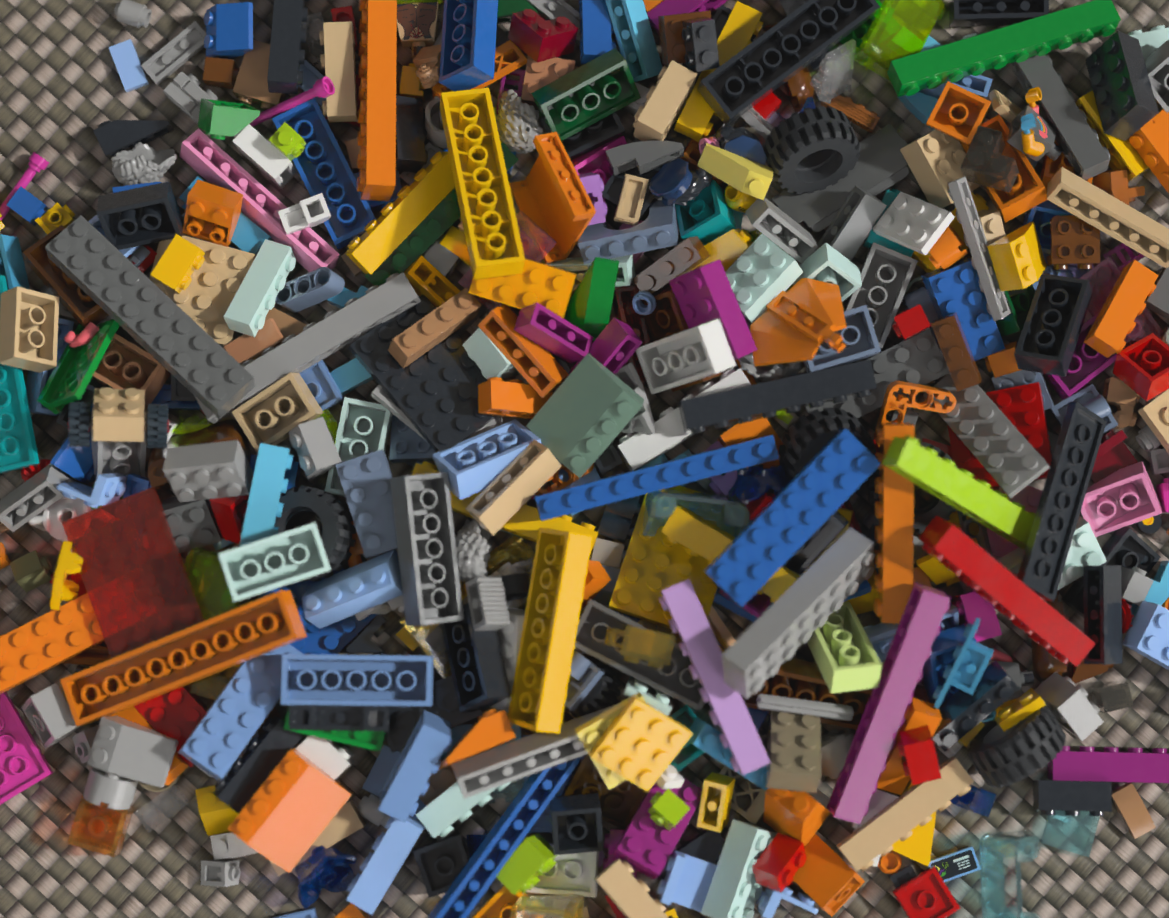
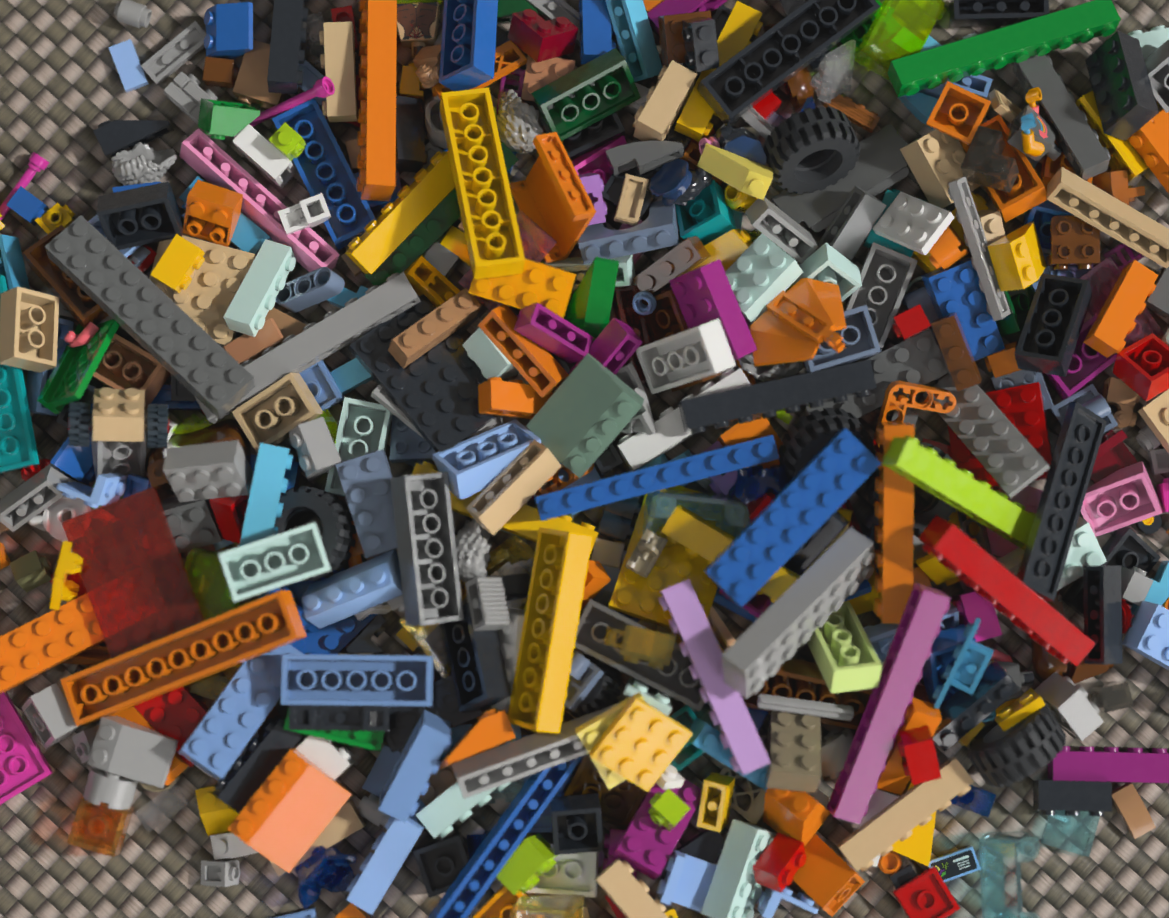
none -> dark tan hips [625,529,668,578]

